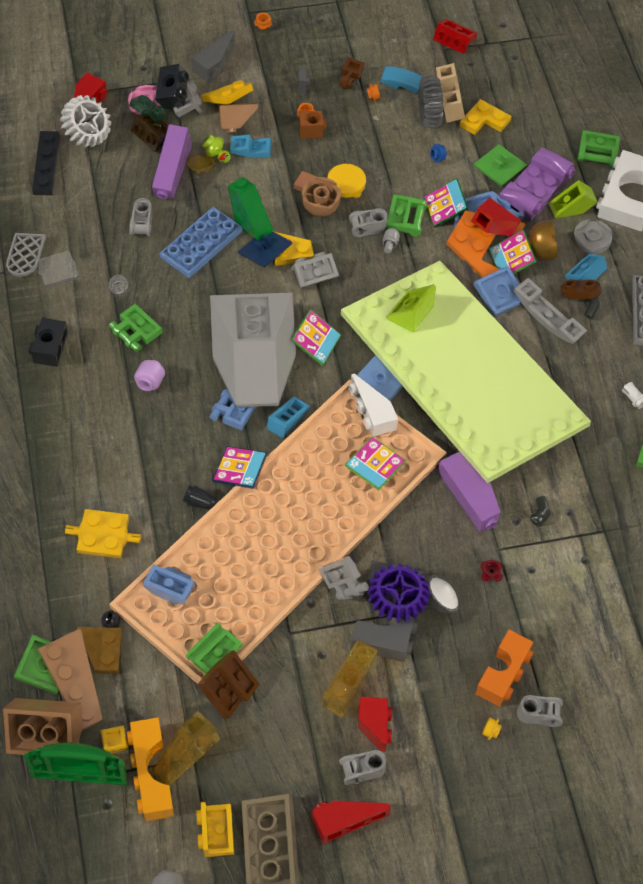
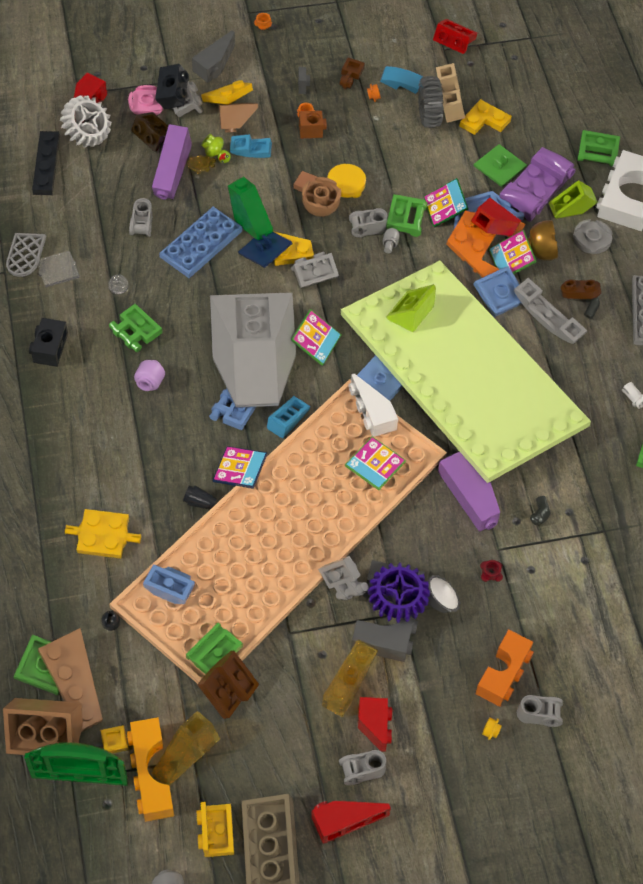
pearl gold wing [77,627,122,674] -> none
clear green plate [129,95,166,121] -> none
blue plate [430,144,447,163] -> none
dark azure slope [565,253,608,280] -> none

